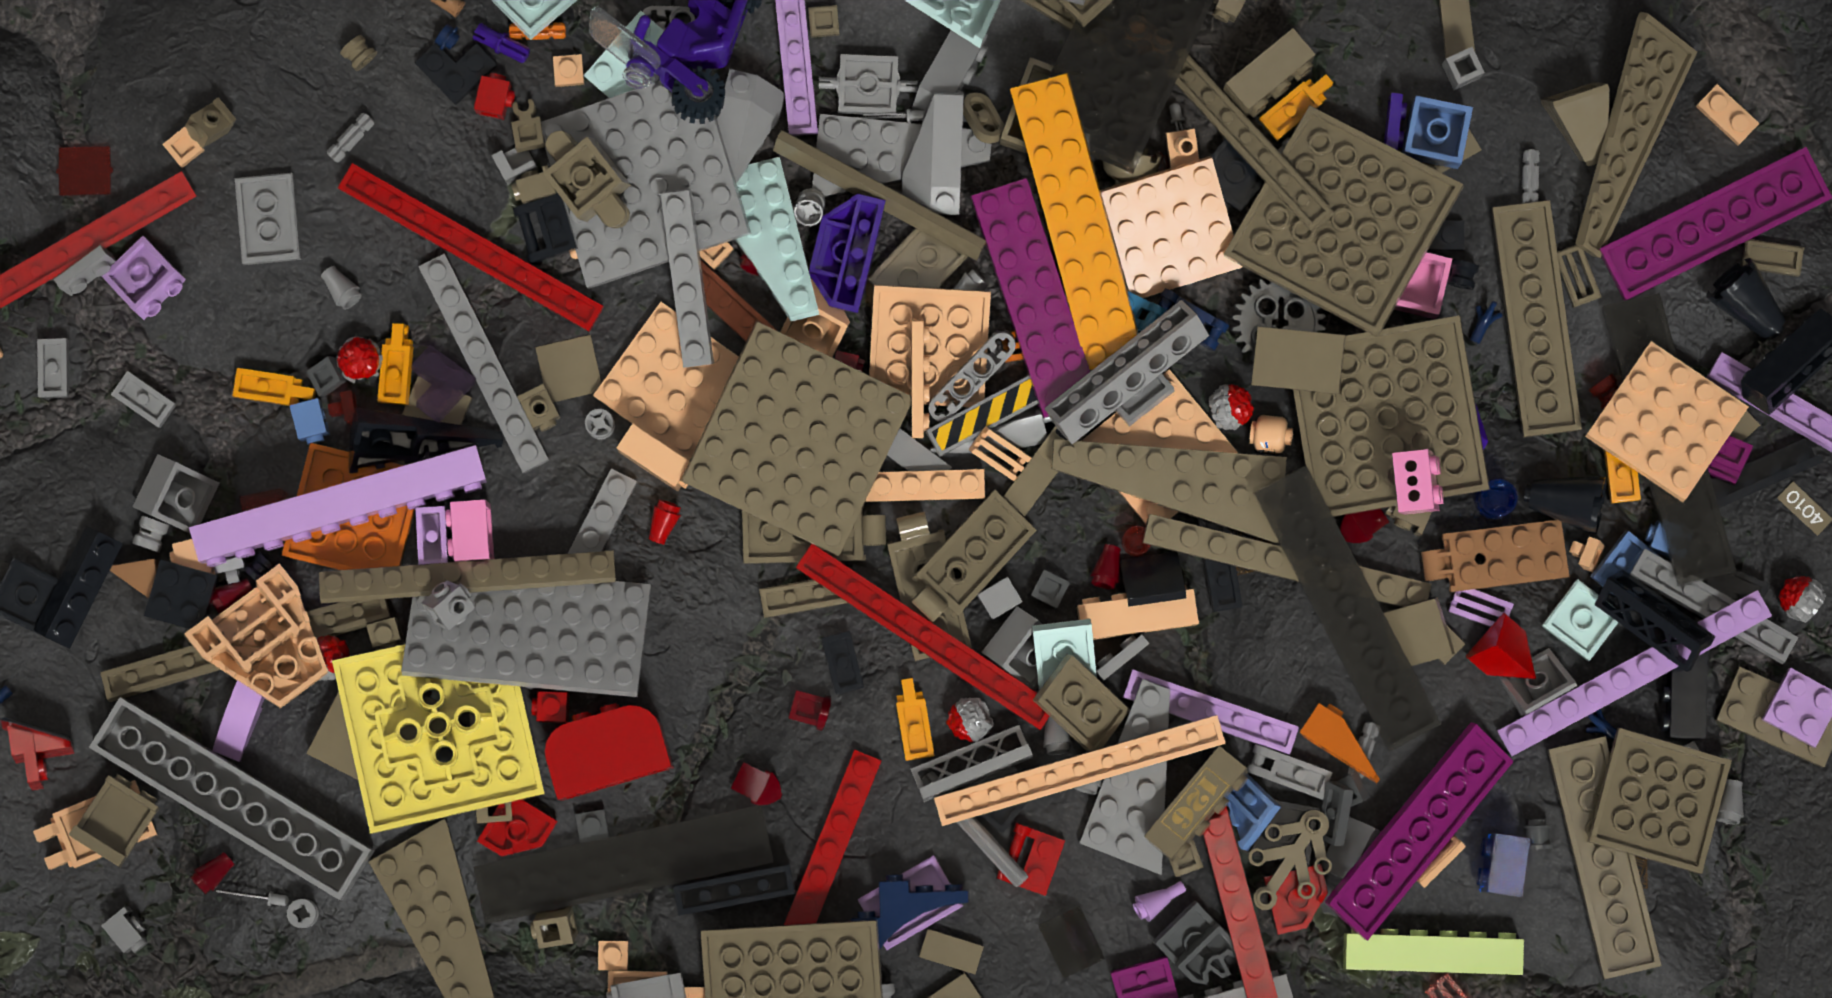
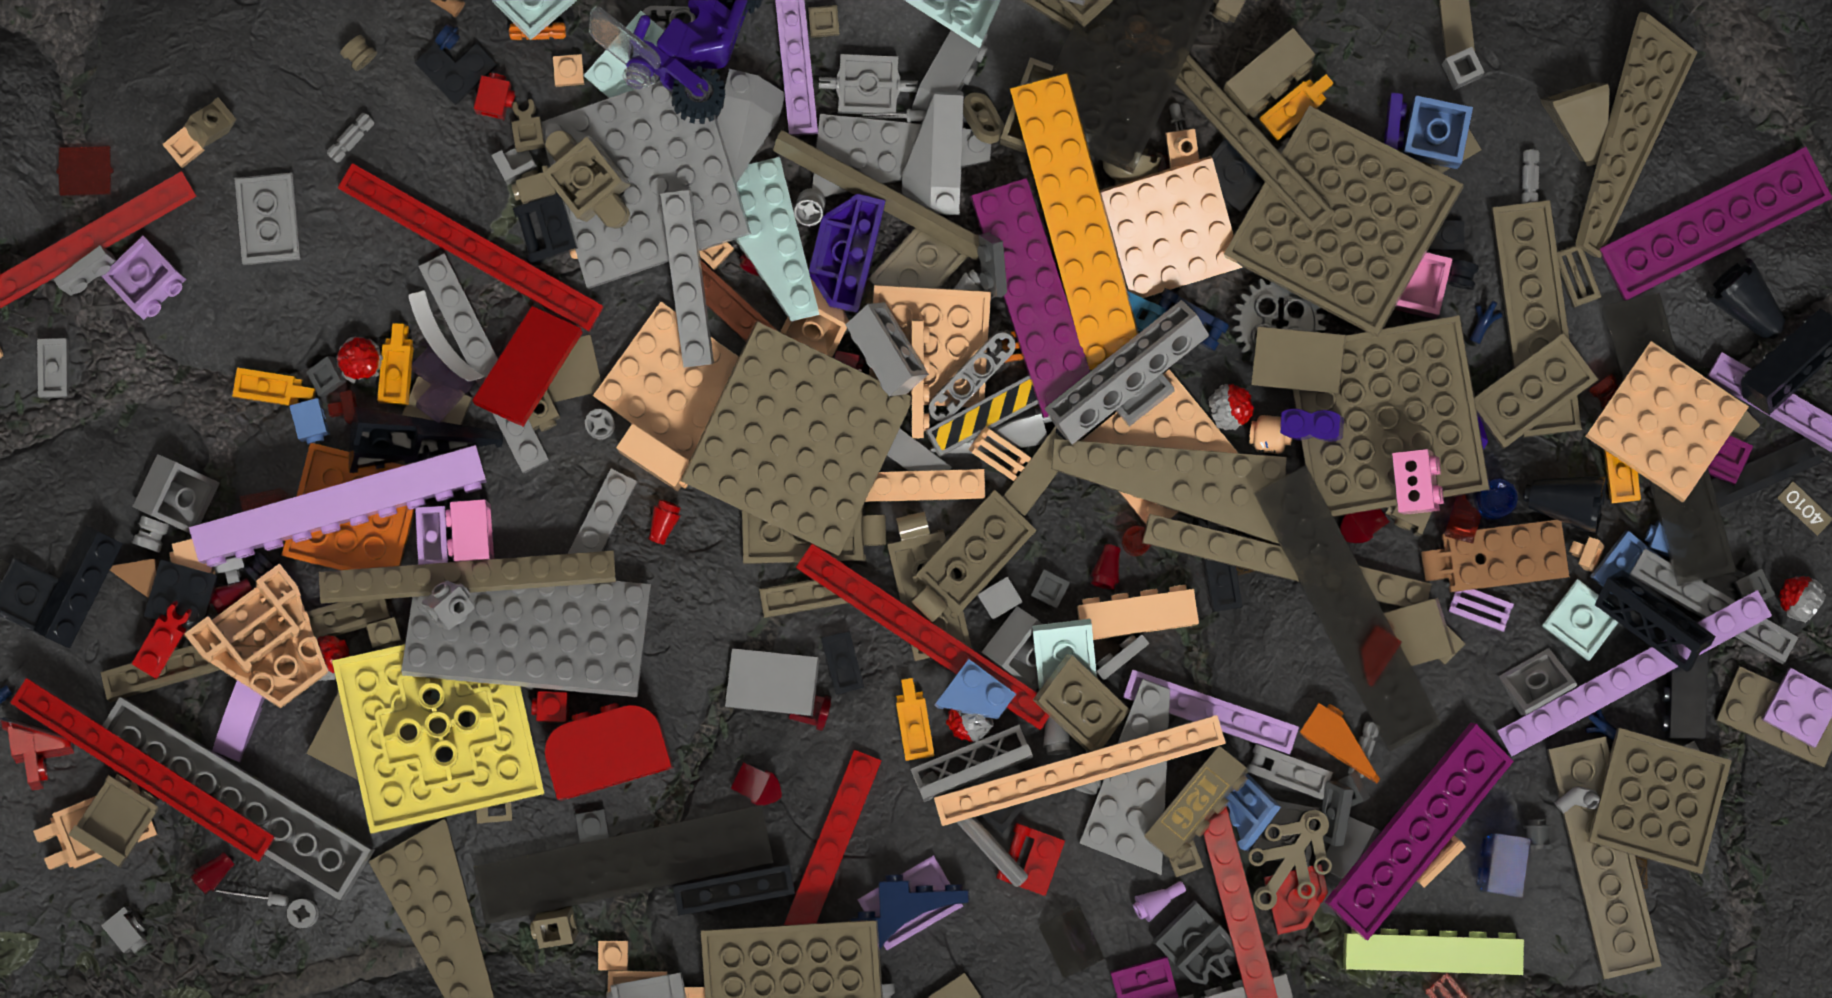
light grey plate [111,371,177,428] -> none
light grey cone [321,266,362,310] -> none
dark purple axle [473,23,530,63] -> none
red plate [477,800,558,857] -> none
dark tan tile [919,929,984,974] -> none
black tile [1120,552,1187,607] -> none
red slope [1465,612,1536,679] -> none
light nougat plate [1696,84,1759,146] -> none
light grey cone [1716,779,1744,824] -> none
dark tan tile [1741,239,1804,277] -> none
none -> red plate [10,678,276,862]
none -> red plate [132,601,192,679]
none -> white sticker [409,290,485,381]
none -> red tile [472,306,583,427]
none -> light grey tile [725,649,820,716]
none -> light grey brick [845,302,929,397]
none -> medium blue wing [934,659,1016,719]
none -> dark grey plate [977,232,1007,298]
none -> dark purple brick [1280,409,1344,442]
none -> clear red tile [1360,625,1402,687]
none -> clear red tile [1445,494,1481,544]
none -> dark tan plate [1474,333,1598,449]
none -> light grey arm [1554,786,1600,814]
none -> dark grey plate [1734,569,1775,600]

